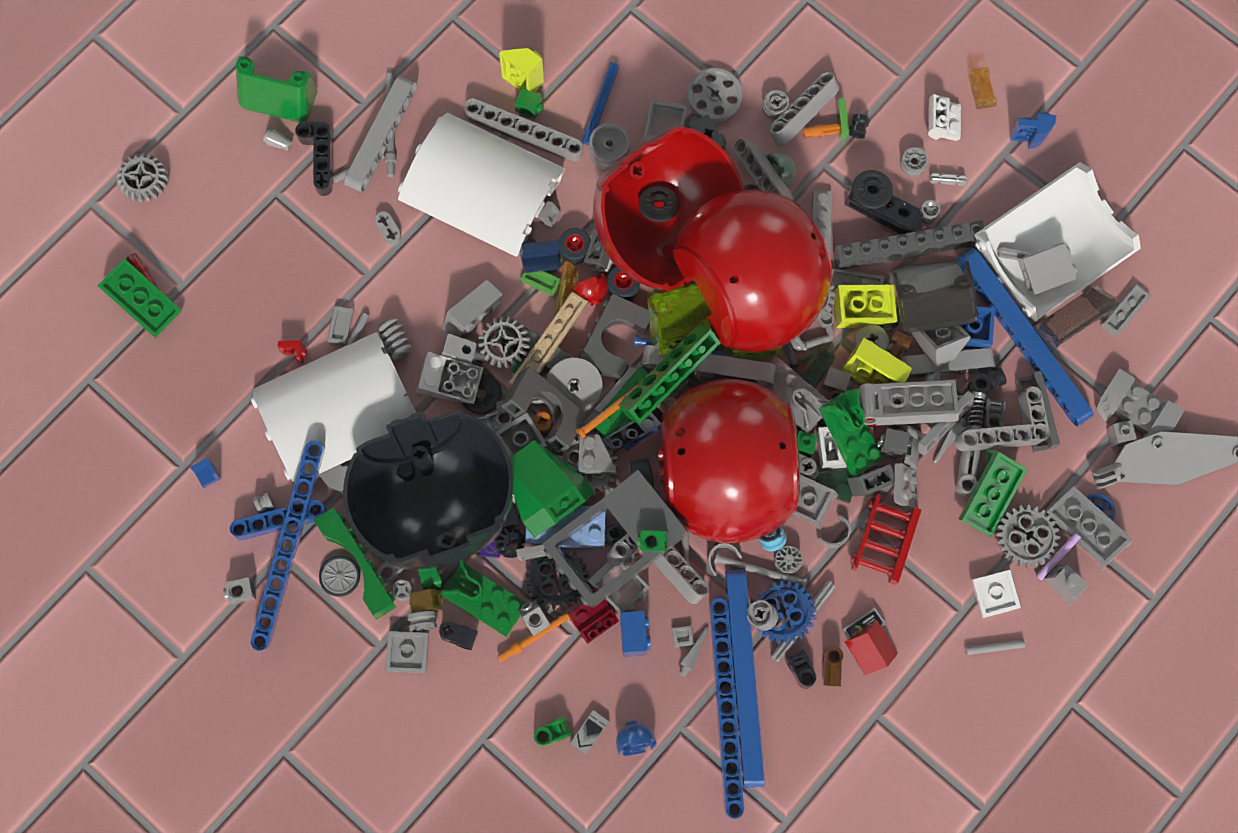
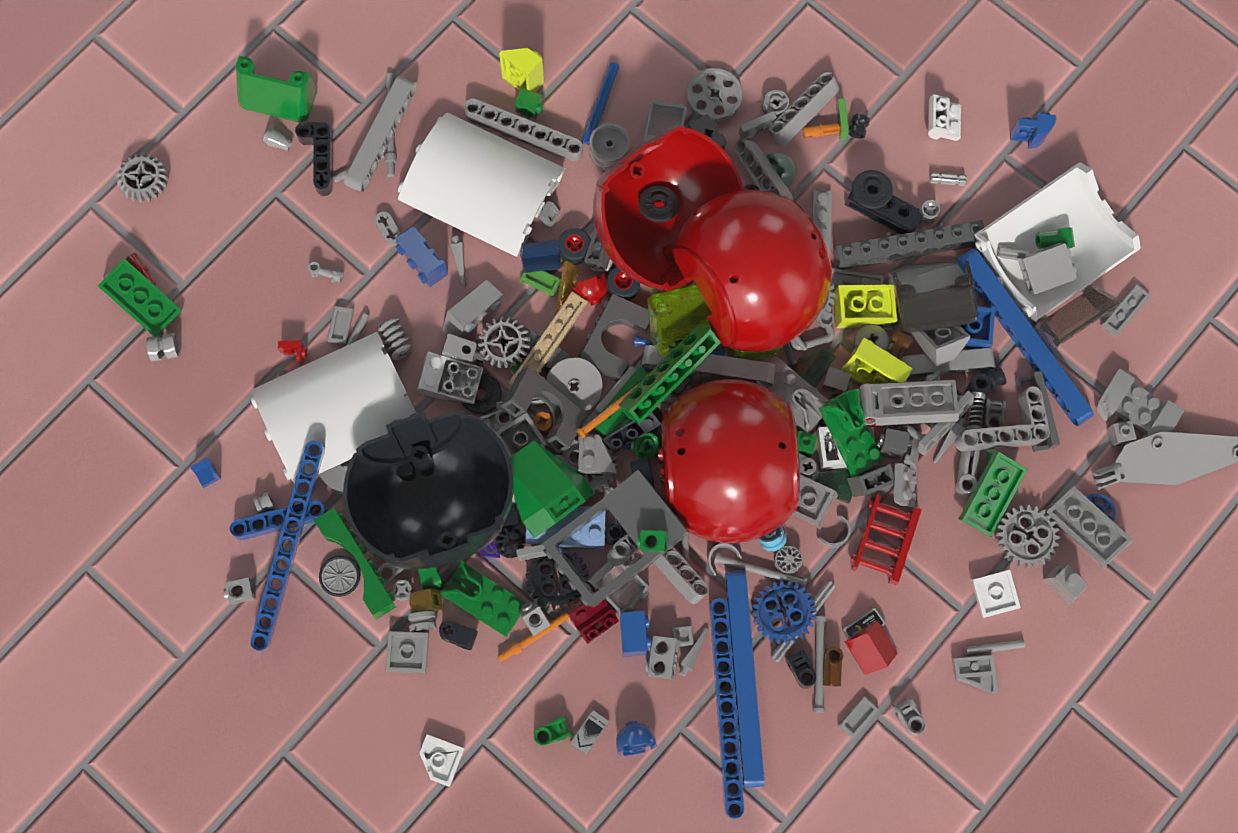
light grey wheel [747,600,778,631] -> none
light grey wheel [900,147,928,177] -> none
clear yellow hinge [968,67,997,109] -> none
lavender bar [1036,532,1081,581] -> none
none -> light grey wheel [146,333,180,362]
none -> light grey bar [307,261,344,283]
none -> blue wedge [395,226,448,287]
none -> white plate [419,734,465,787]
none -> light grey piece [449,236,466,287]
none -> green wheel [630,432,660,459]
none -> light grey brick [646,636,680,680]
none -> light grey plate [739,112,777,139]
none -> light grey bar [813,616,826,713]
none -> light grey tile [838,696,879,739]
none -> light grey piece [891,696,926,736]
none -> light grey wing [952,655,999,694]
none -> green piece [1035,227,1075,249]

